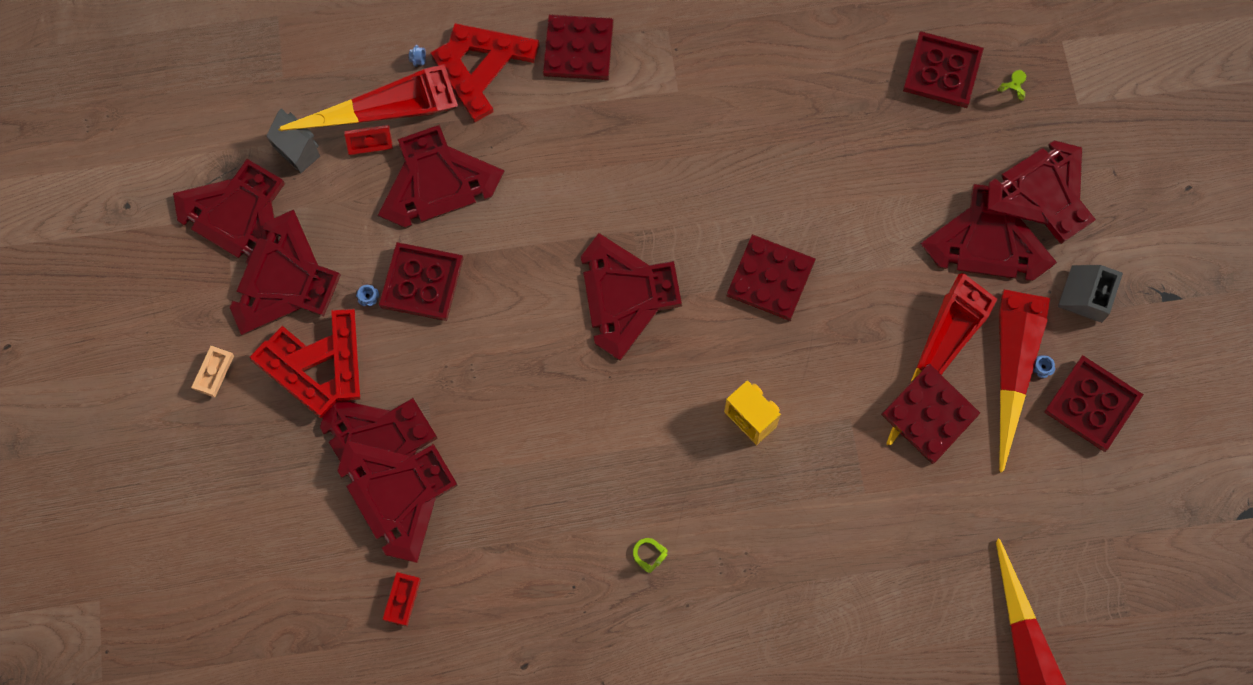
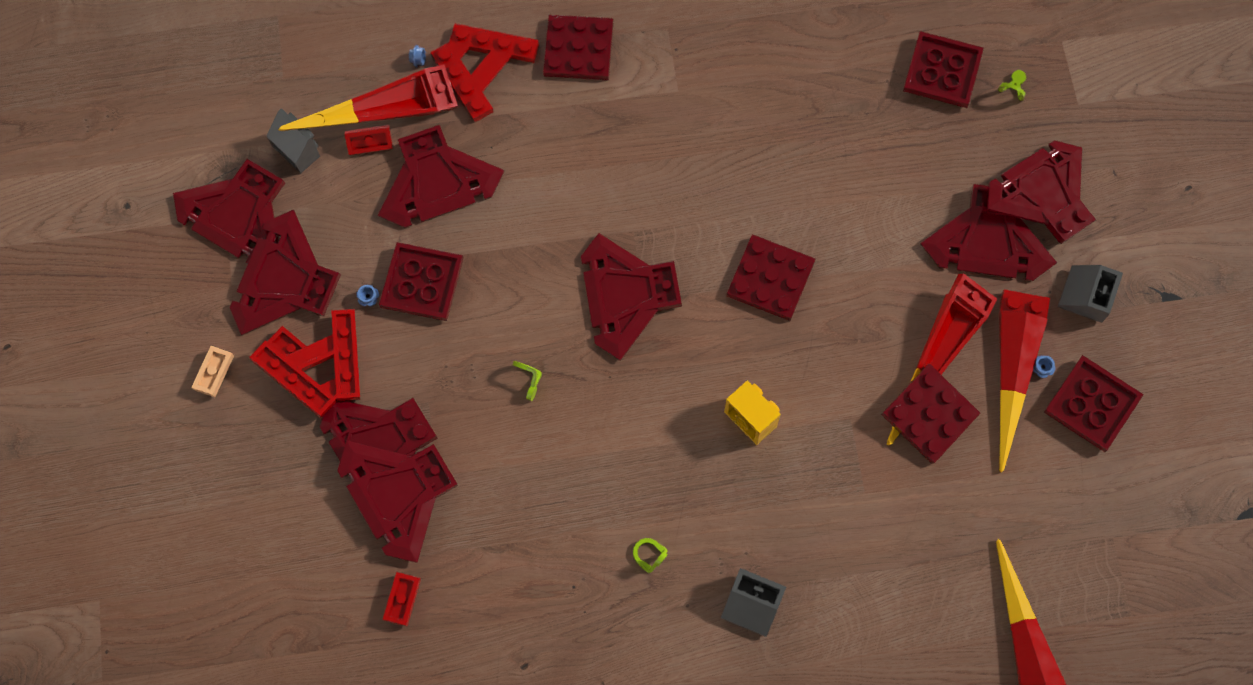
none -> lime piece [512,361,542,401]
none -> dark grey slope [721,568,786,637]

